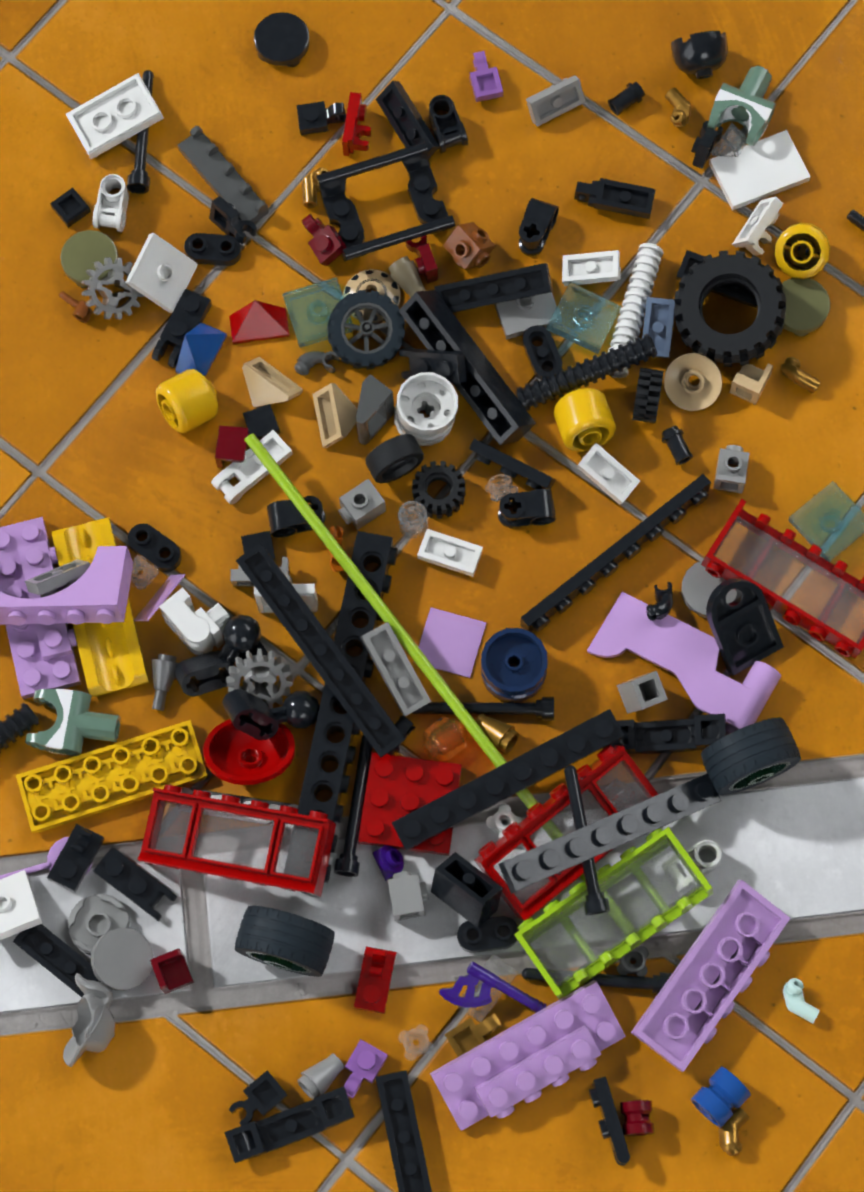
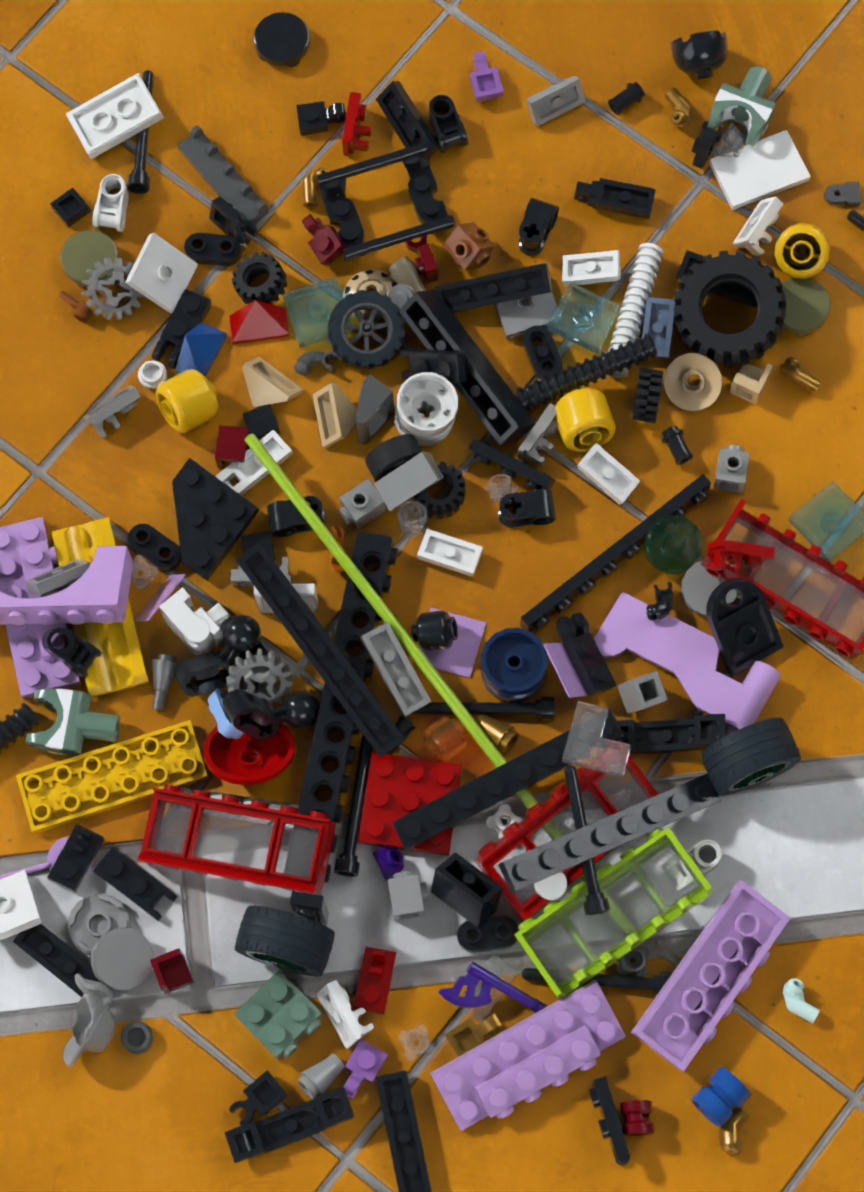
none -> black piece [42,628,103,679]
none -> light grey plate [82,385,141,438]
none -> dark grey tile [121,1021,154,1054]
none -> white plate [138,360,167,389]
none -> black plate [172,458,260,581]
none -> light blue plate [208,689,244,739]
none -> black tyre [232,252,287,304]
none -> sand green plate [234,970,323,1060]
none -> black plate [290,891,329,925]
none -> white plate [316,980,374,1049]
none -> light grey hinge [374,452,443,511]
none -> light grey plate [388,284,416,309]
none -> black head [412,610,458,651]
none -> light grey plate [518,403,558,466]
none -> white tile [534,872,567,900]
none -> lavender piece [543,642,601,698]
none -> black hinge [556,613,617,696]
none -> clear plate [562,701,631,777]
none -> clear green tile [644,515,703,575]
none -> red plate [707,540,775,572]
none -> dark grey piece [824,182,861,206]

